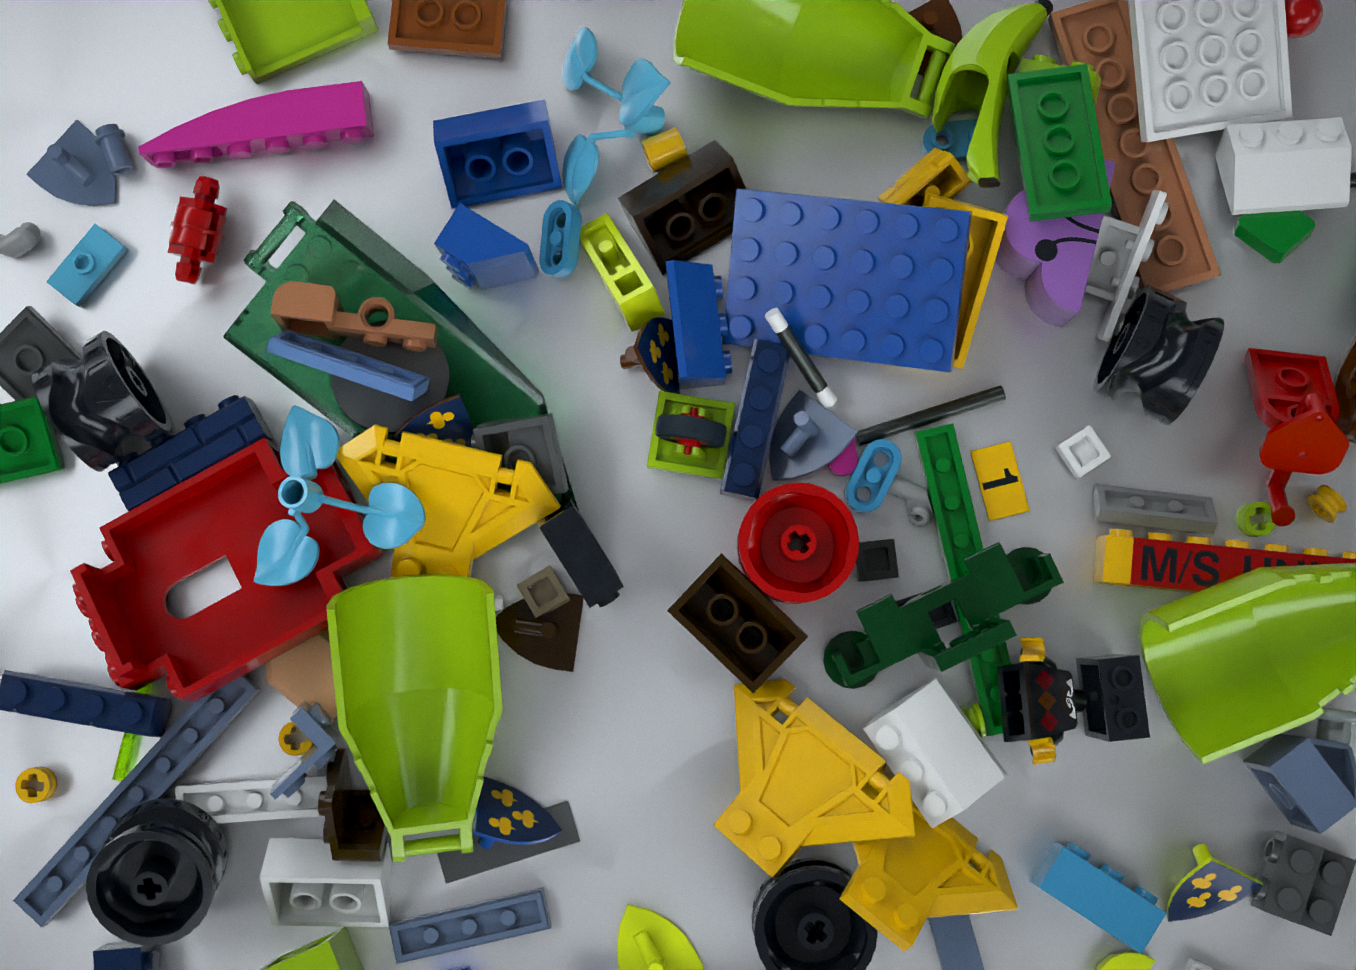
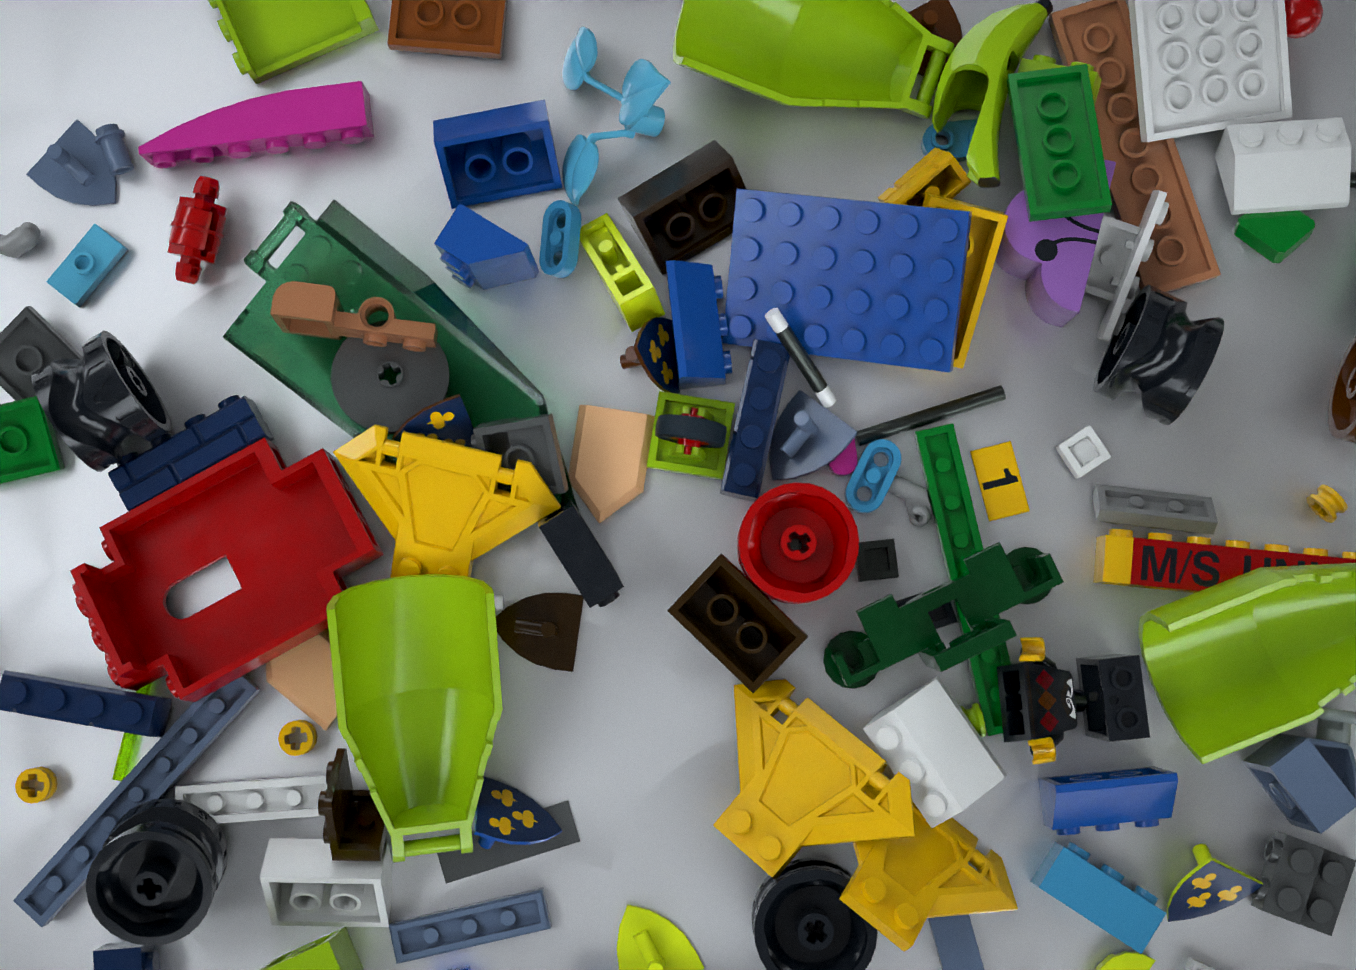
medium azure plant [254,405,426,586] -> none
medium blue tile [266,329,430,401] -> none
sand blue bracket [269,700,338,800] -> none
dark tan tile [517,565,570,620] -> none
yellow gear [640,127,688,173] -> none
lime bush [1236,502,1276,537] -> none
red plate [1244,348,1349,527] -> none
none -> light nougat tile [567,405,655,524]
none -> blue slope [1038,766,1178,835]

